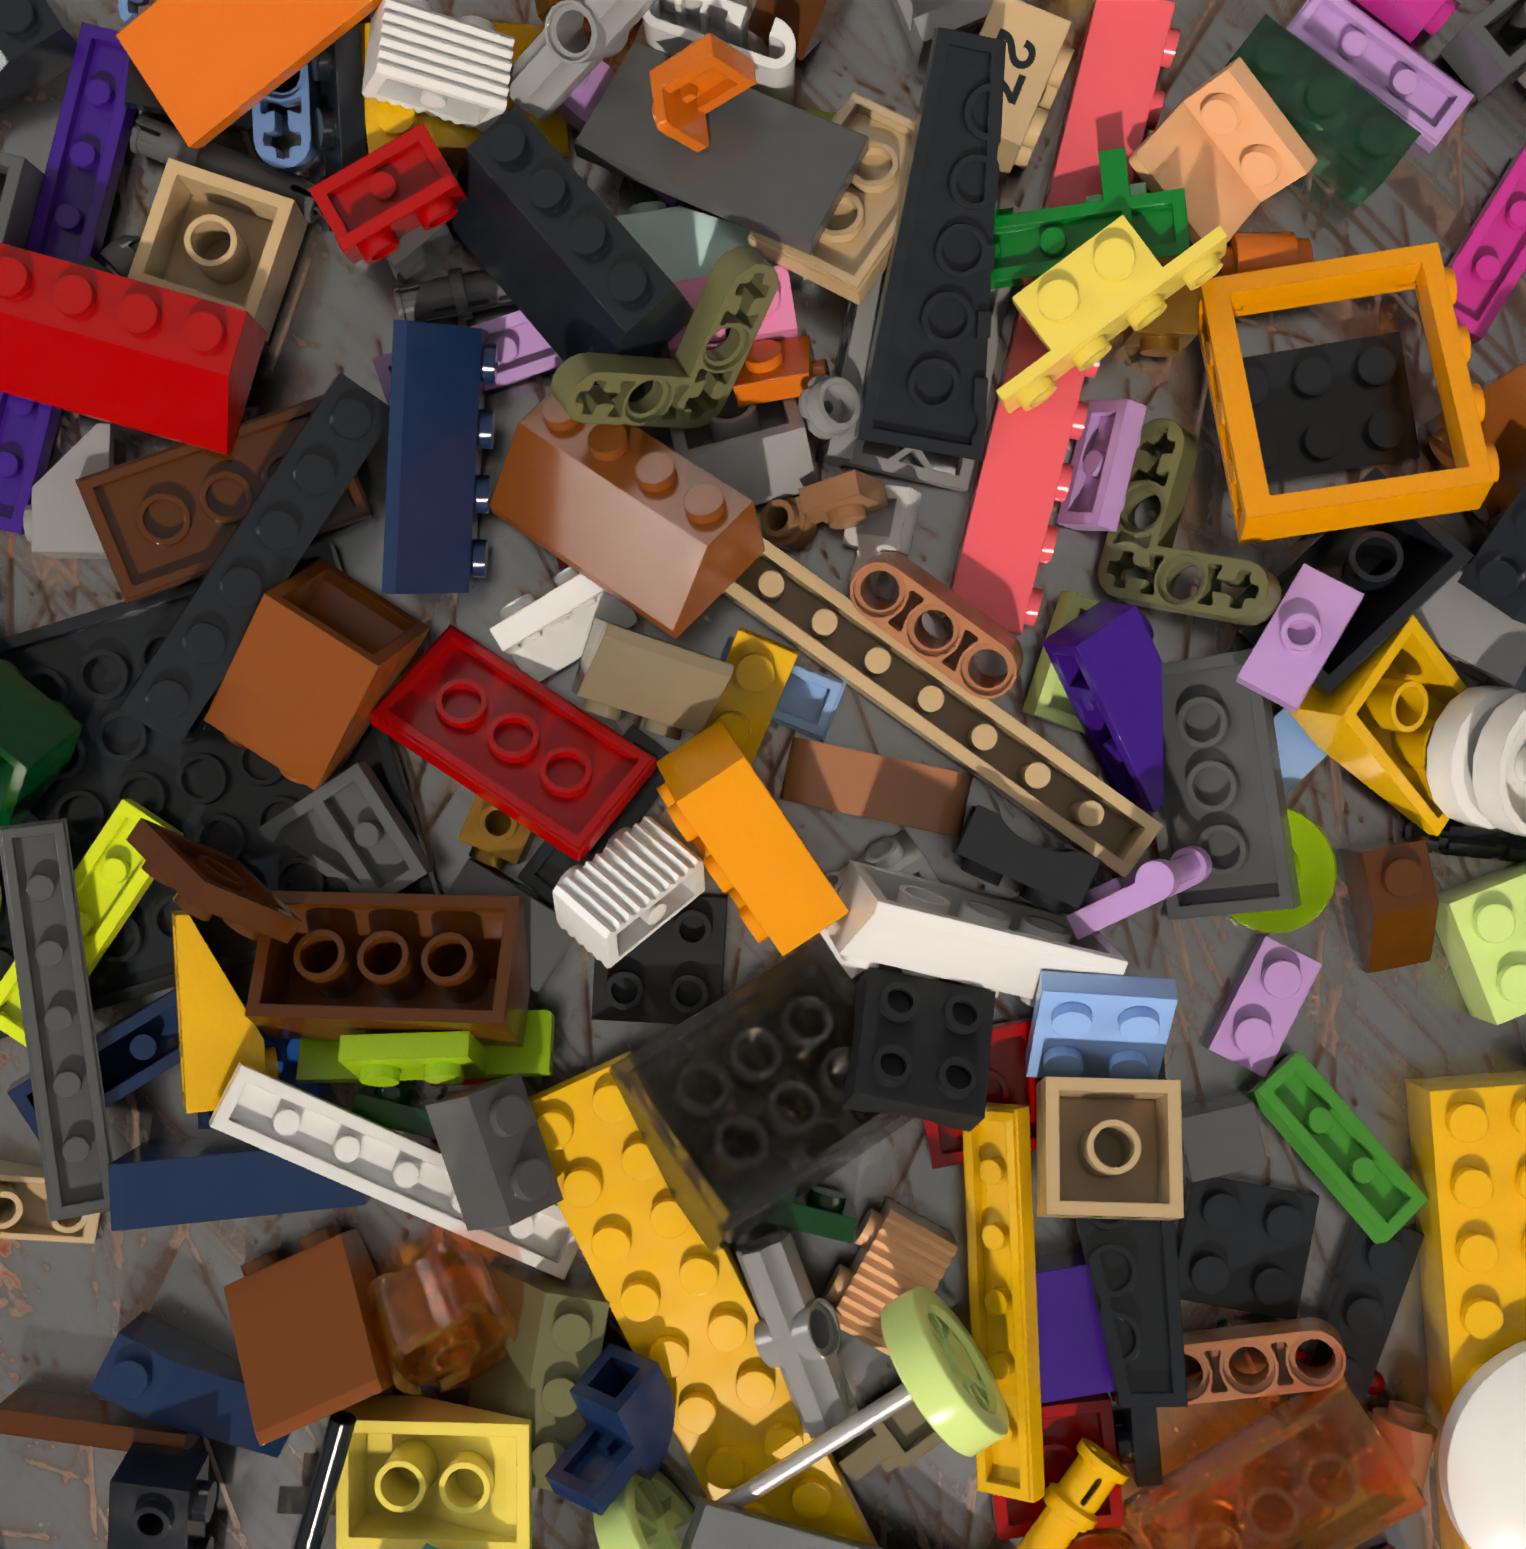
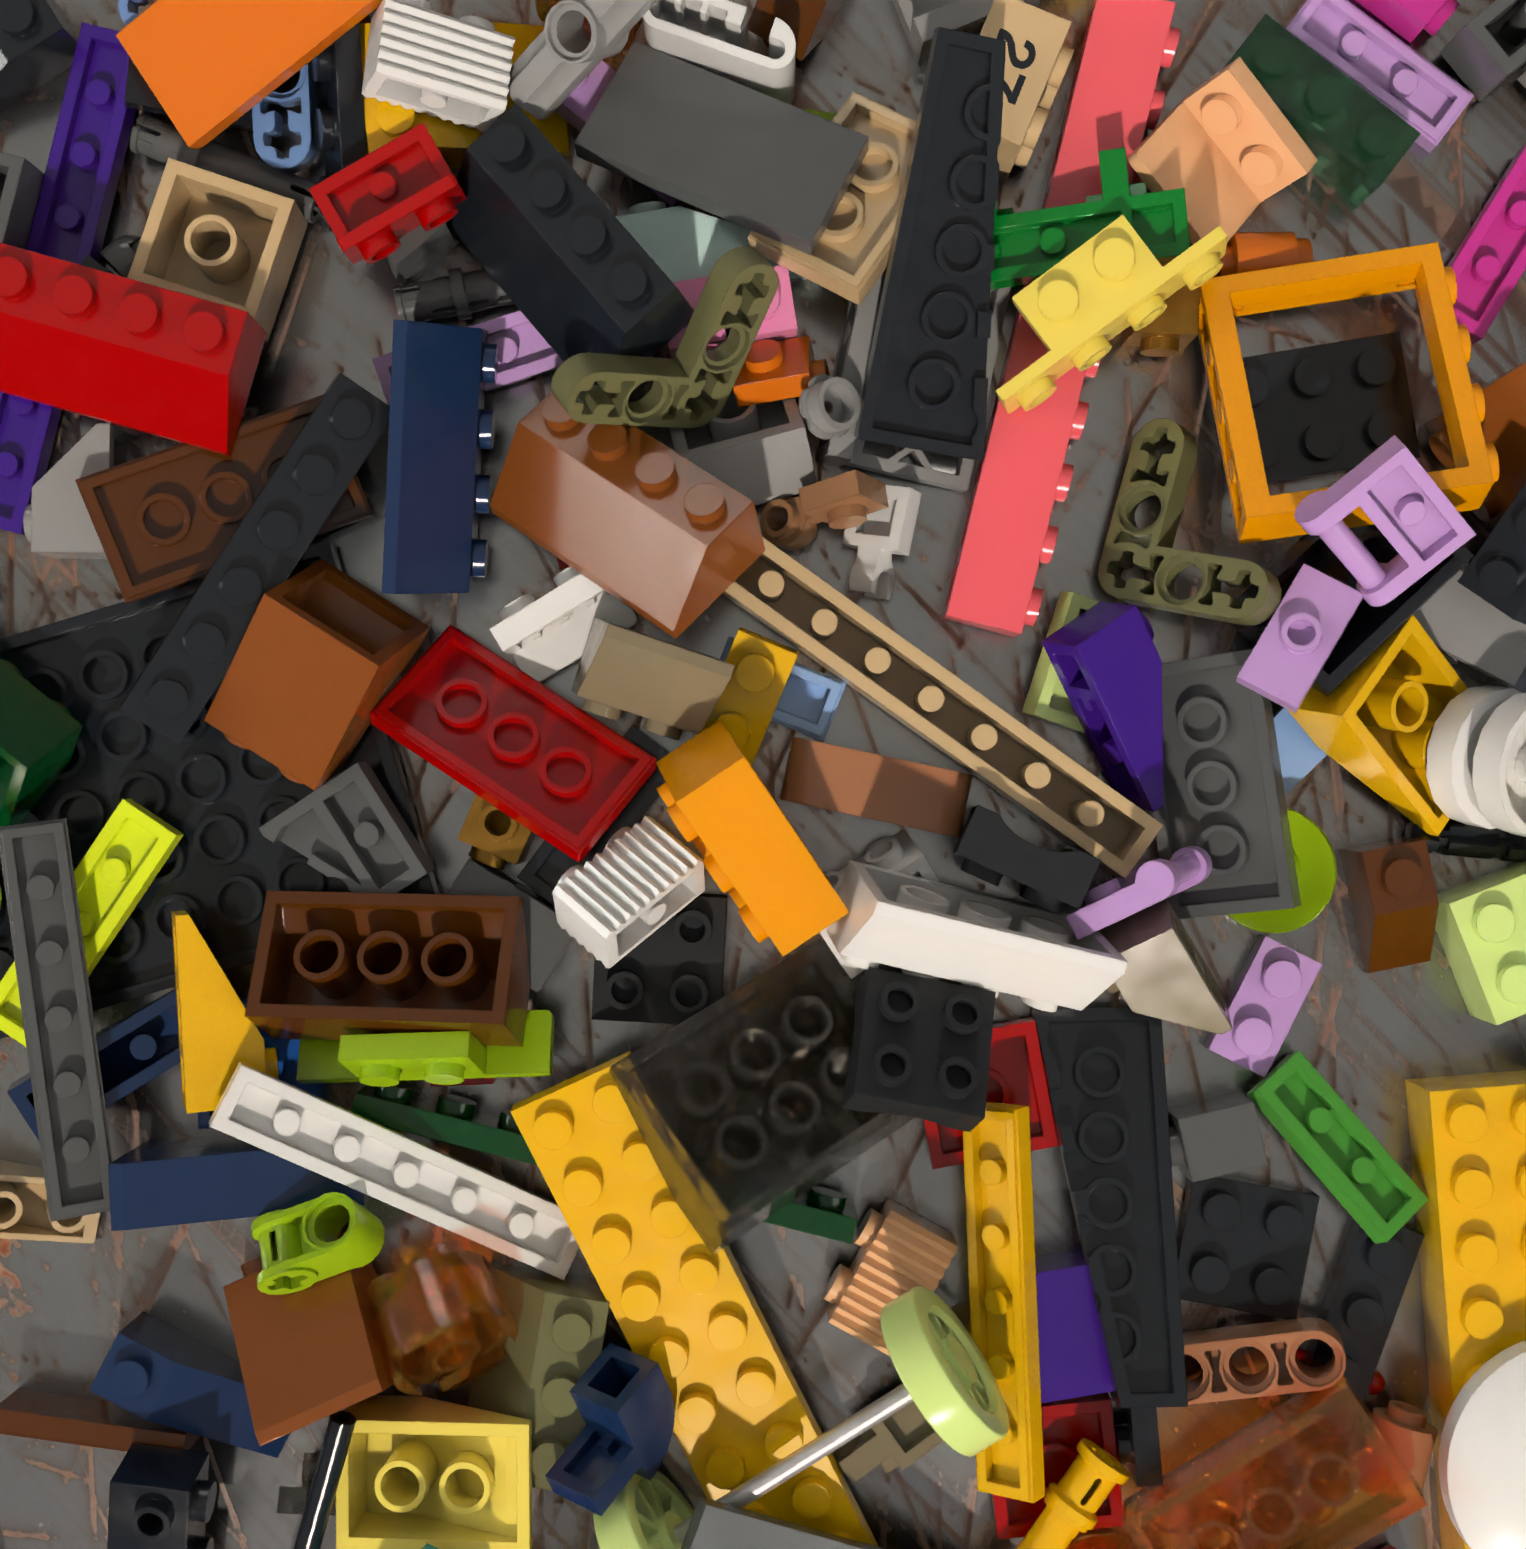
reddish brown plate [126,818,302,944] -> none
dark grey brick [425,1074,564,1231] -> none
orange bracket [649,33,757,153] -> none
light grey piece [736,1229,858,1439] -> none
nougat beam [850,551,1023,699] -> none
light blue plate [1025,970,1178,1079] -> none
tan brick [1036,1077,1184,1221] -> none
lavender plate [1056,399,1147,532] -> none
none -> lime piece [251,1192,385,1295]
none -> slope [1099,899,1233,1035]
none -> lavender plate [1294,435,1476,607]

